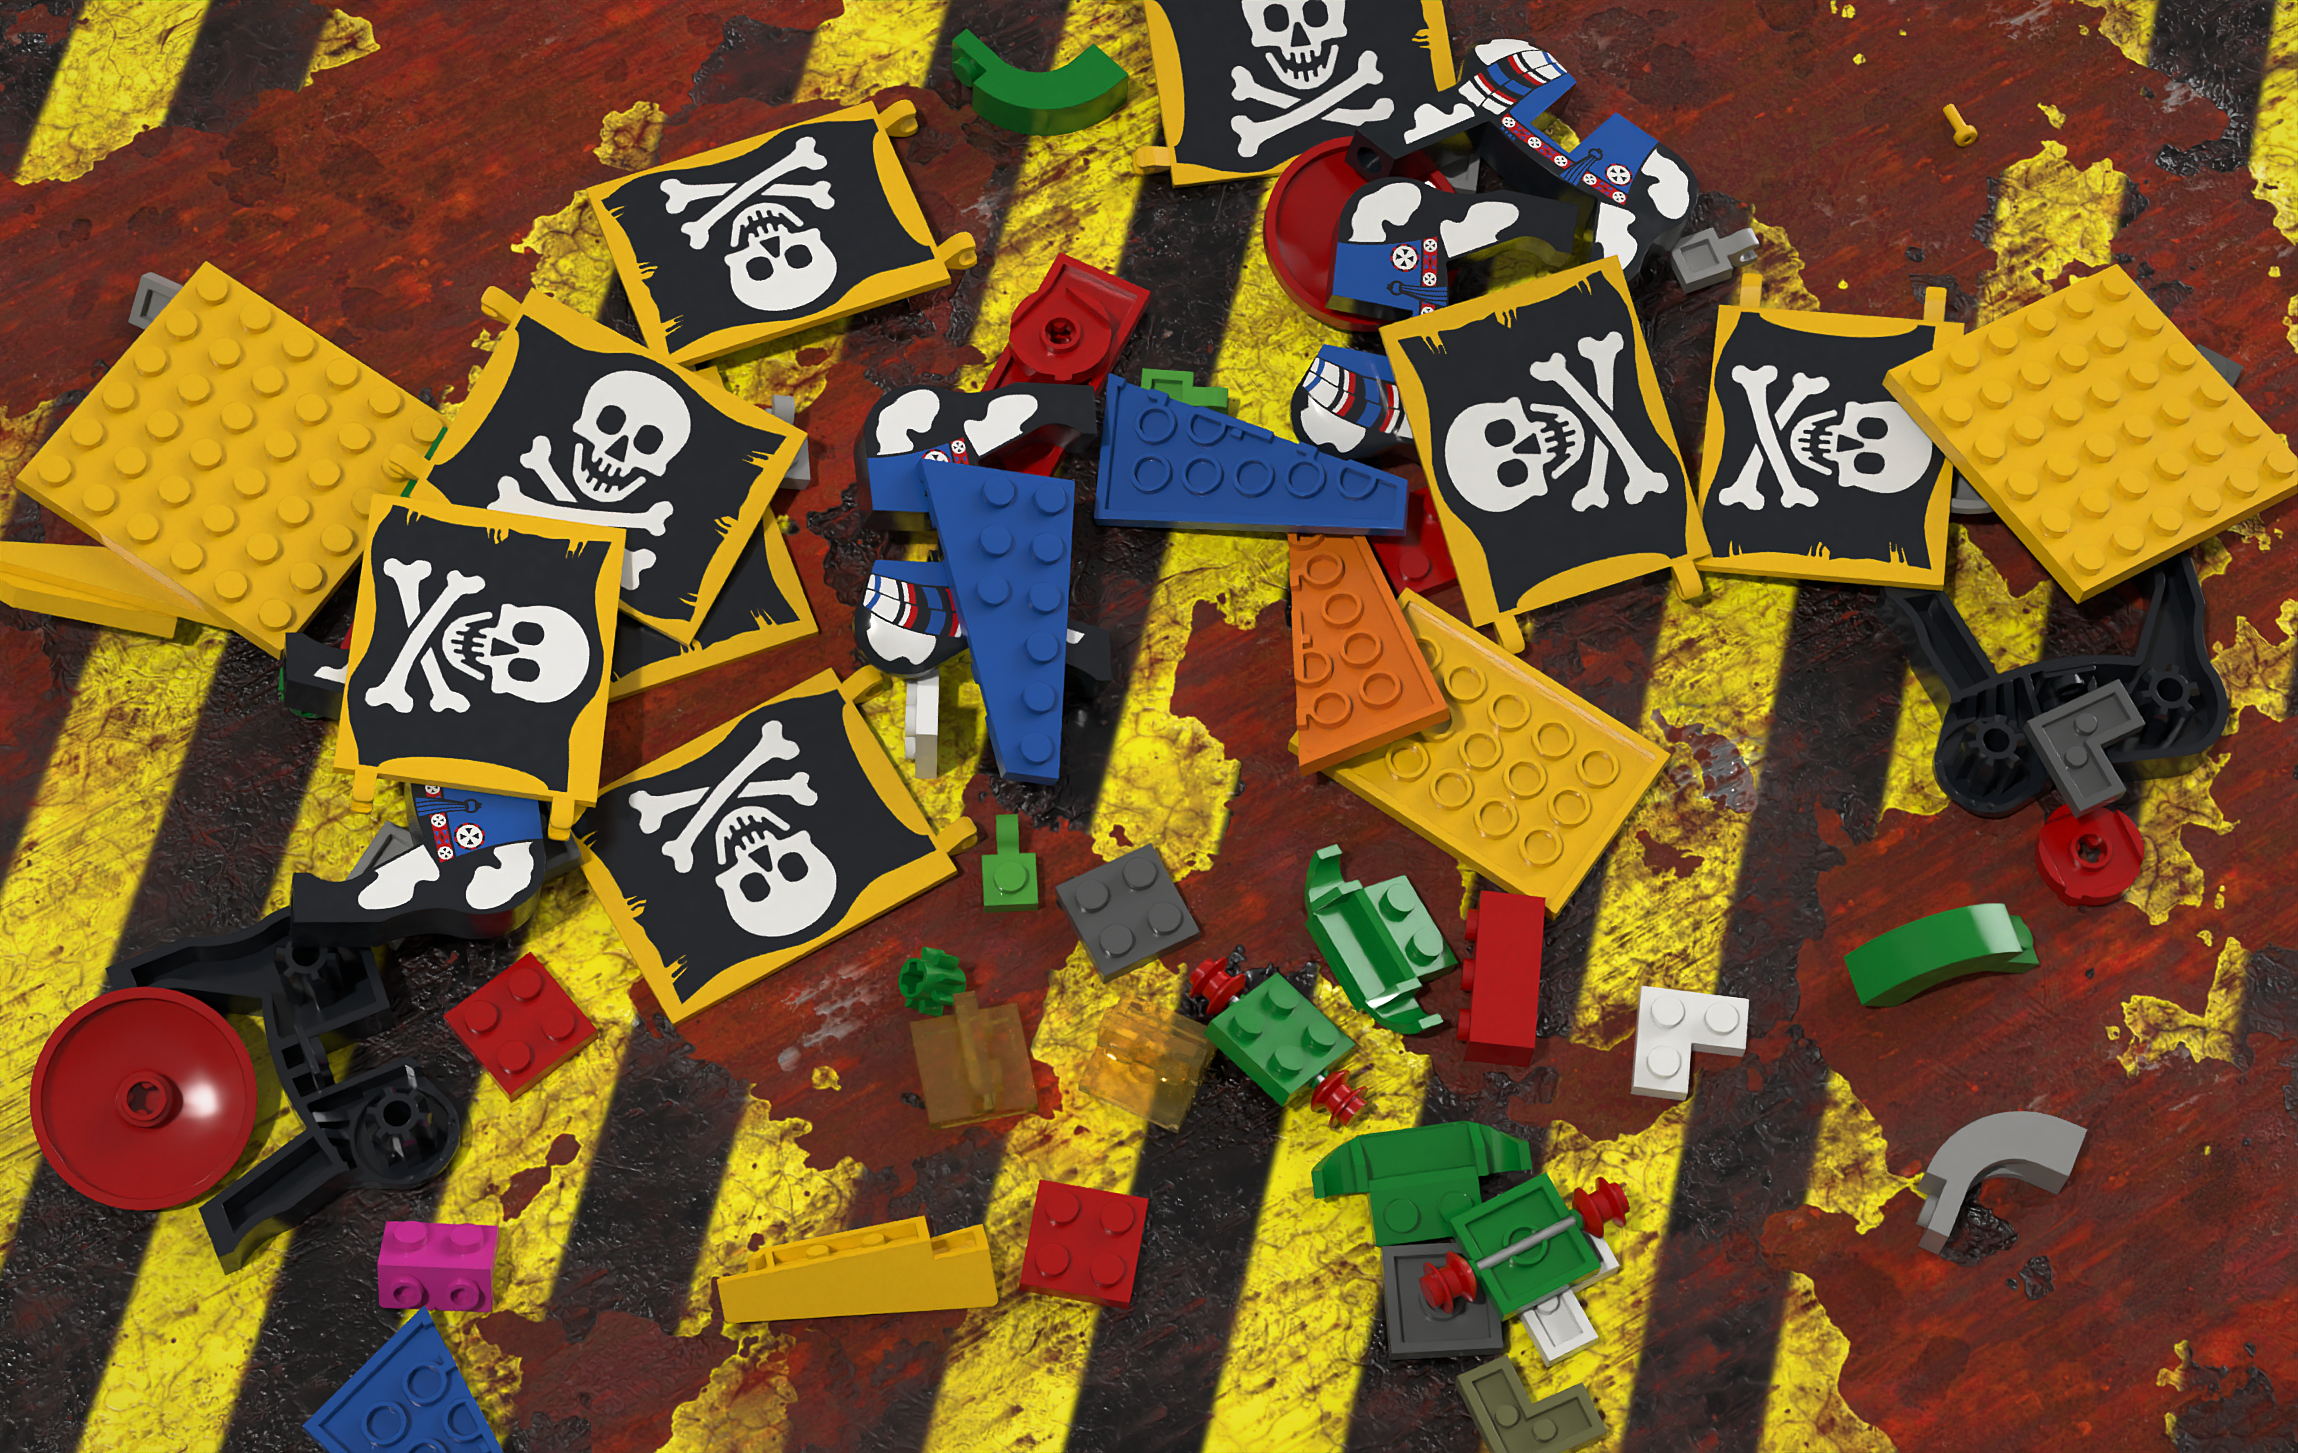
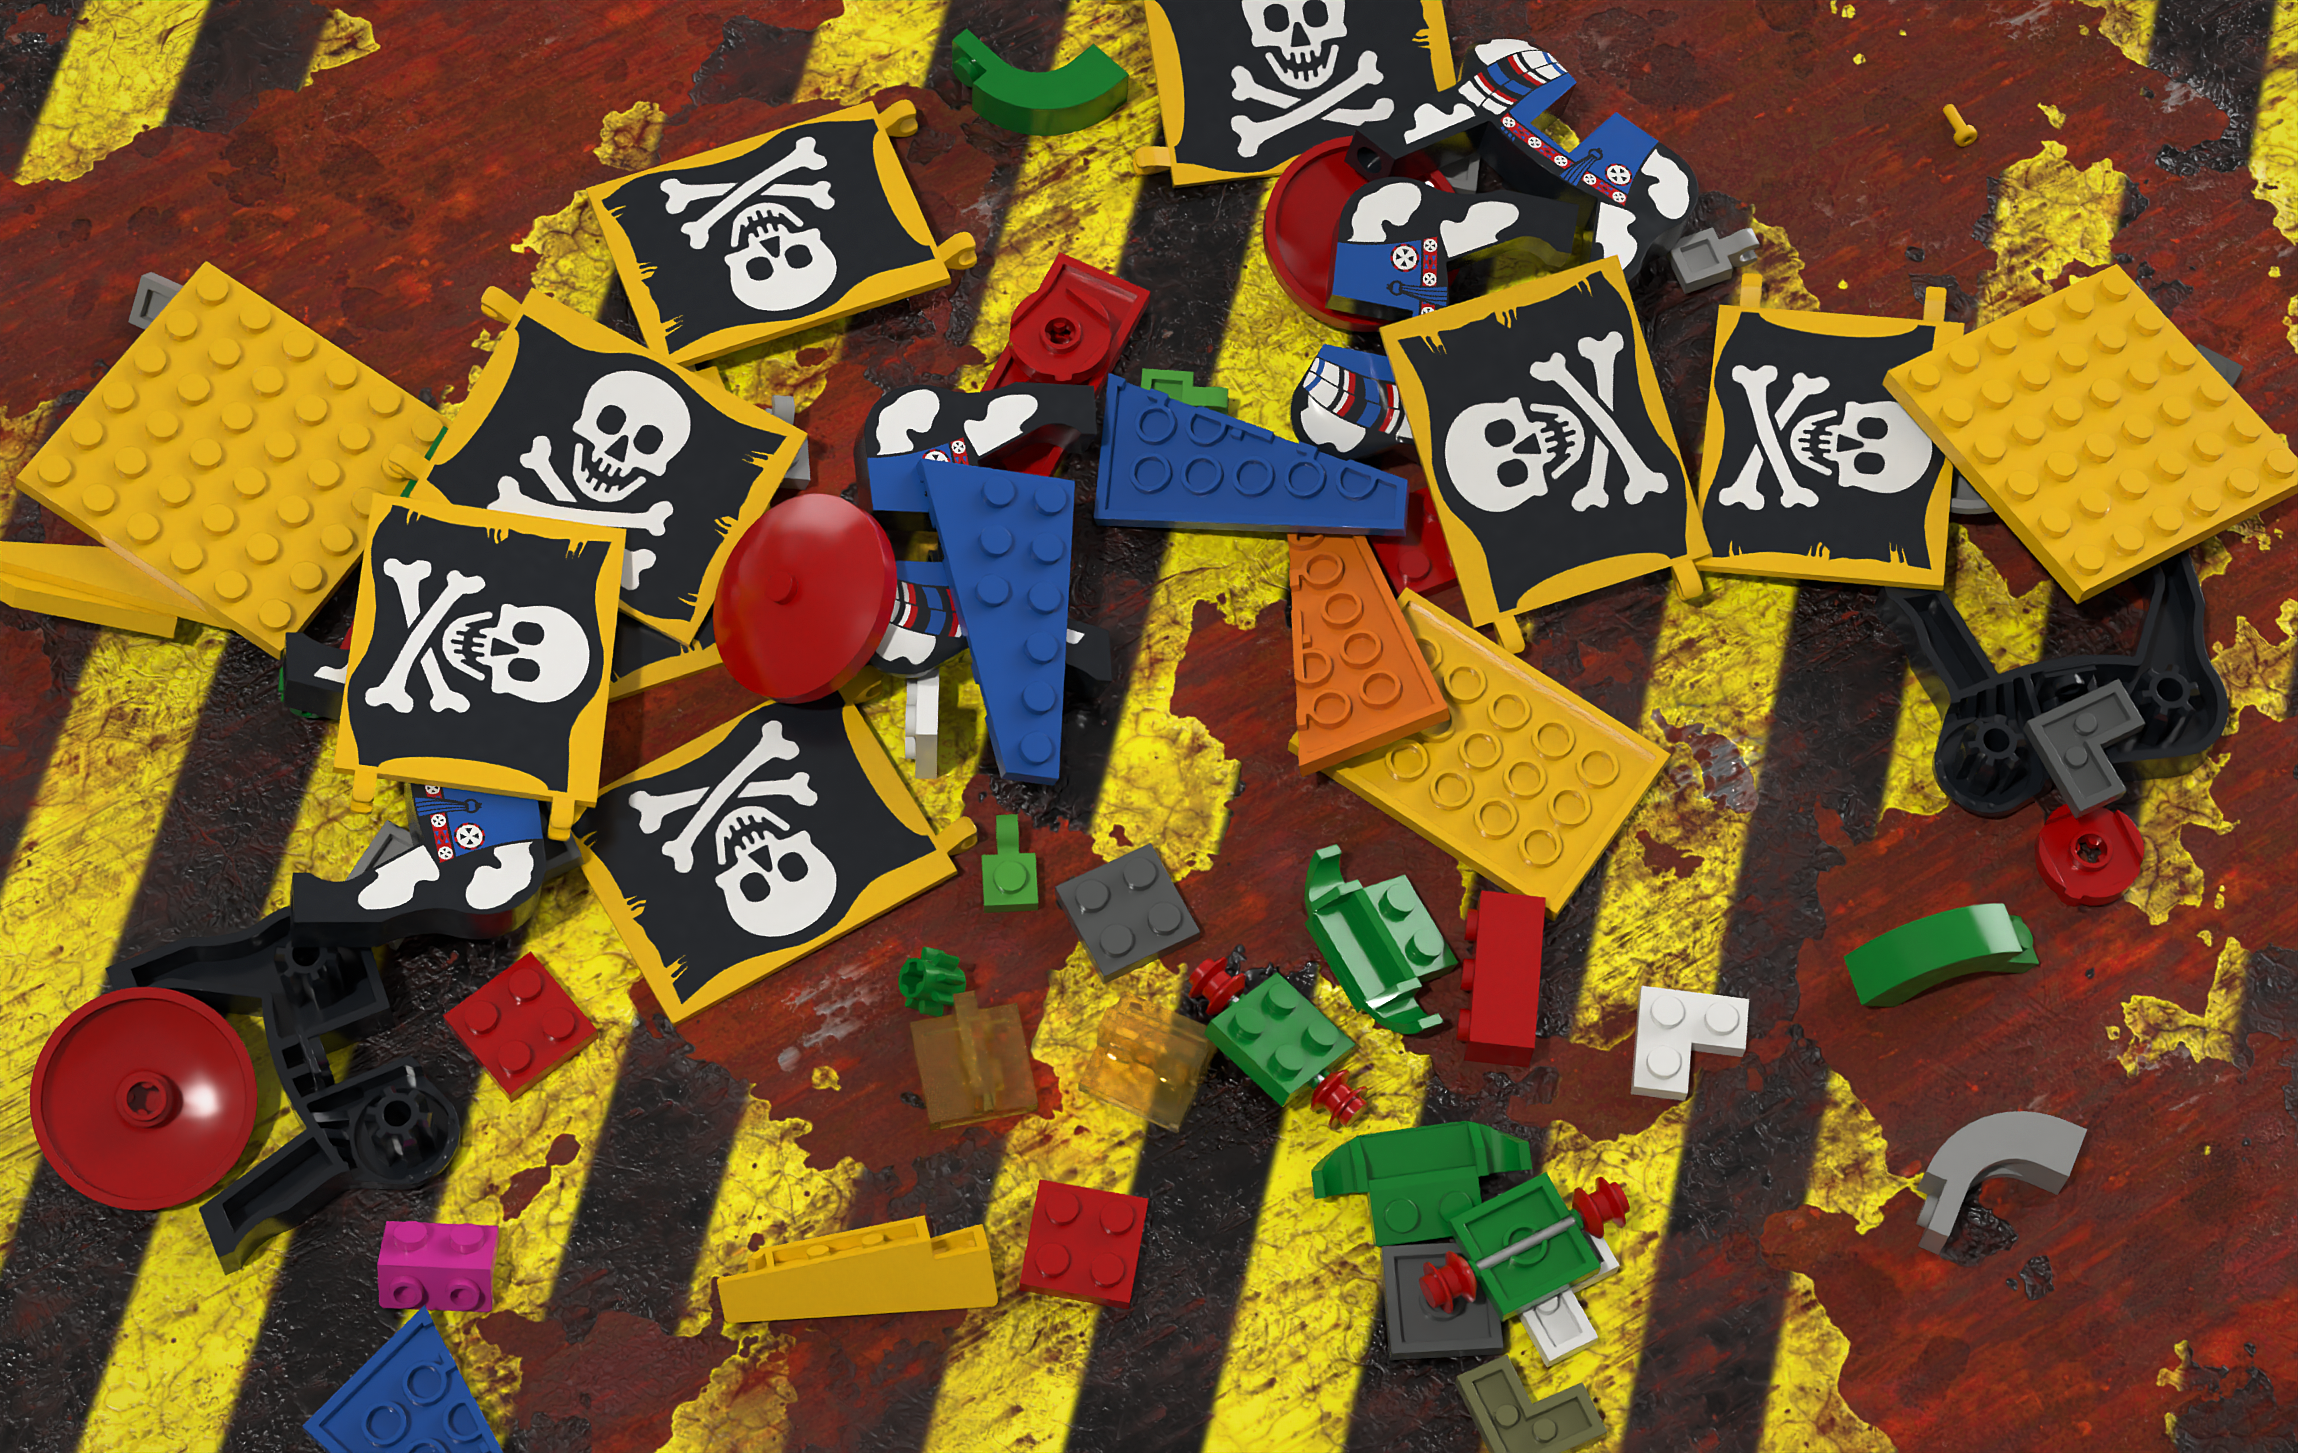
none -> red dish [713,493,897,704]

